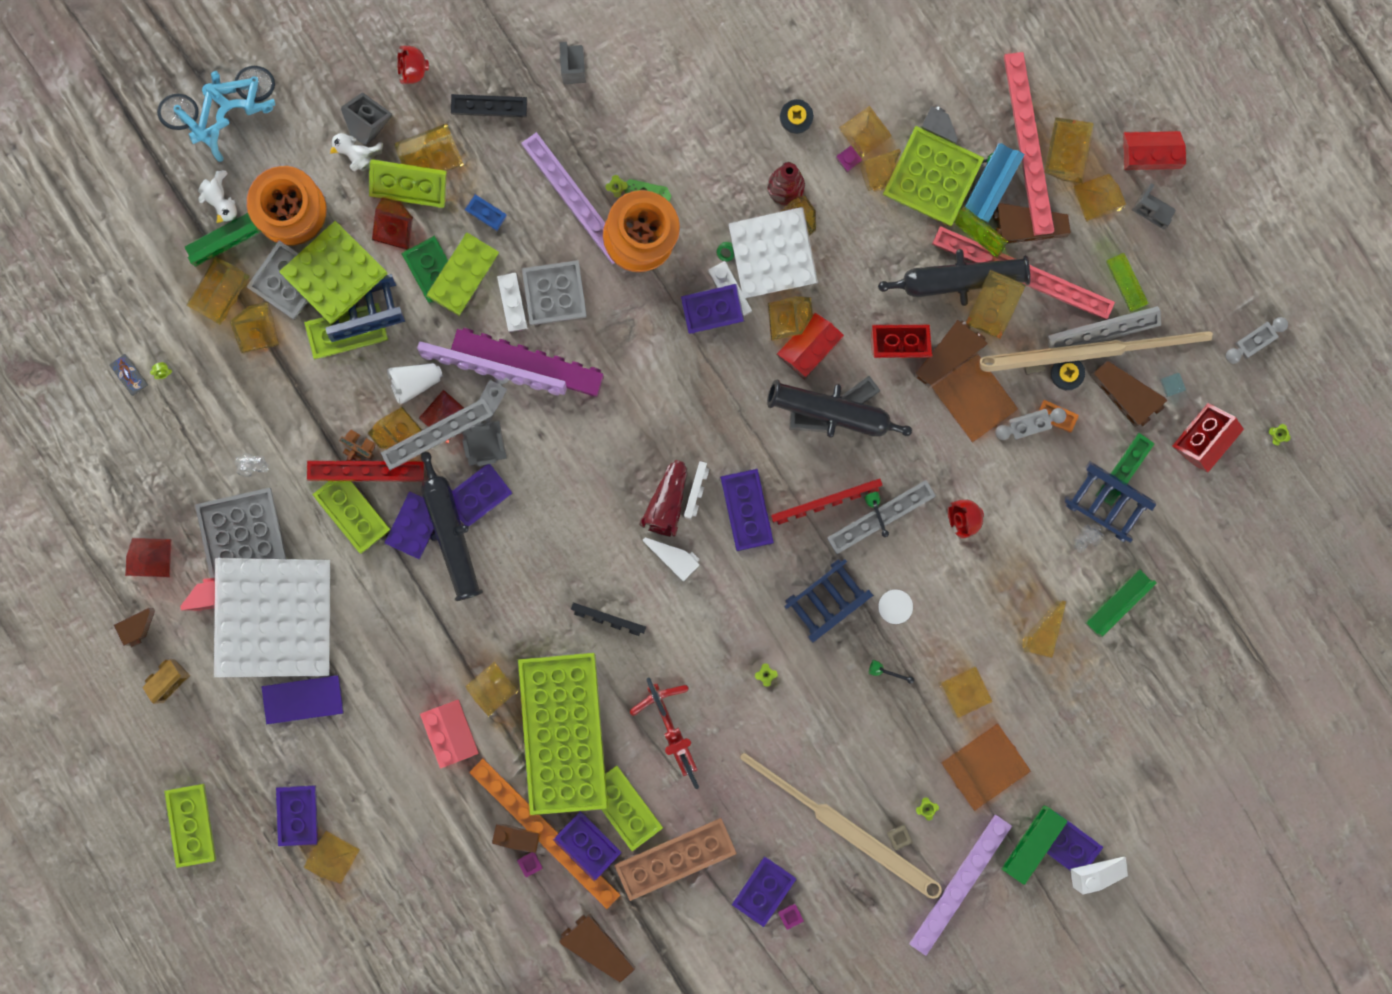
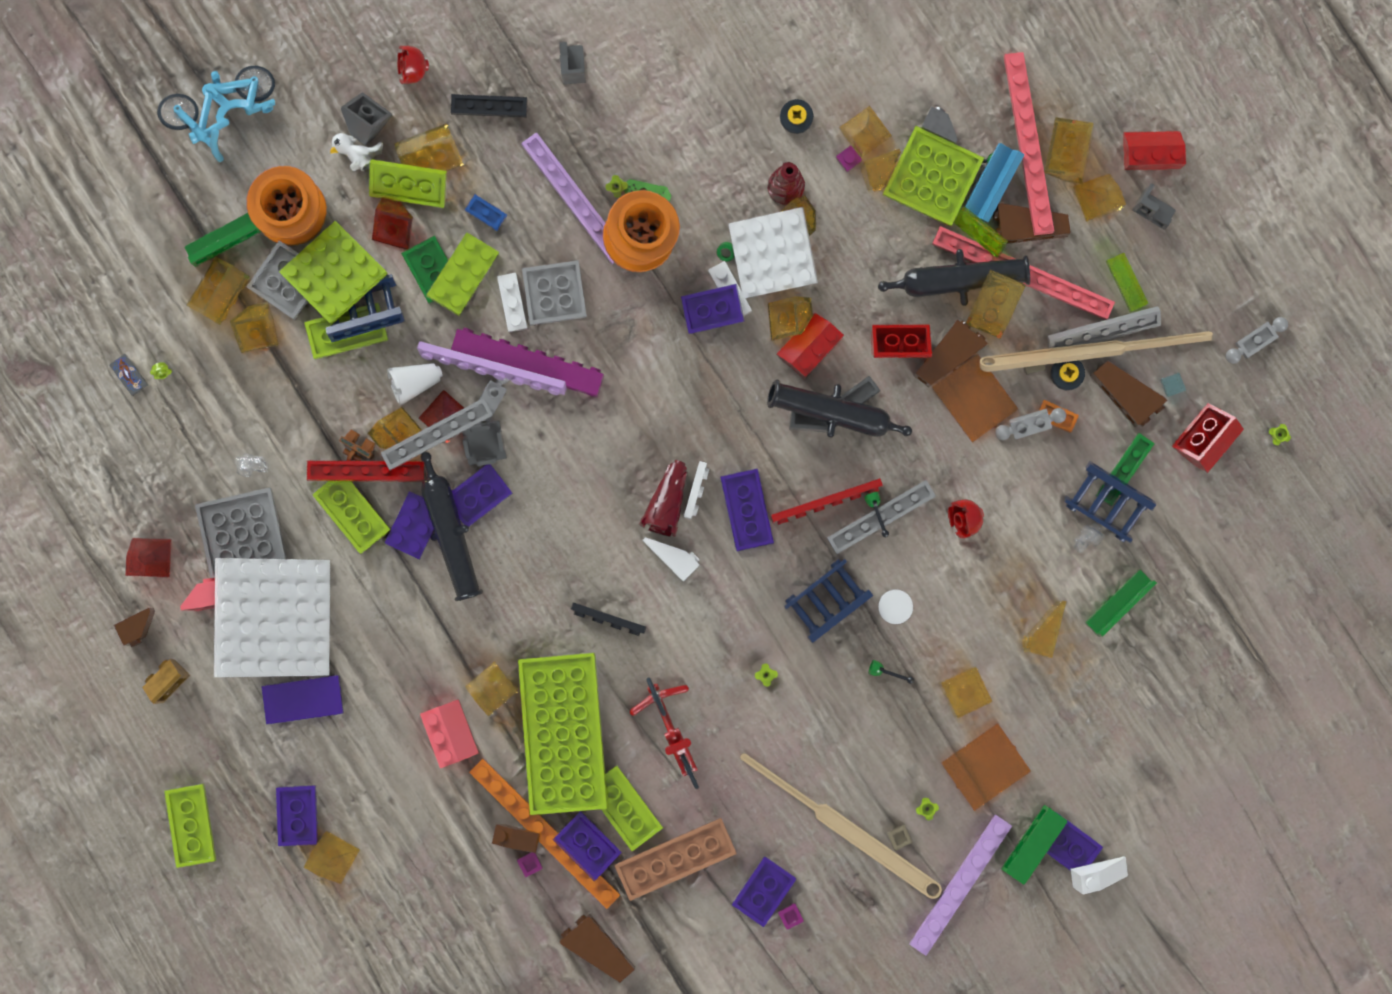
white animal [198,170,237,223] -> none

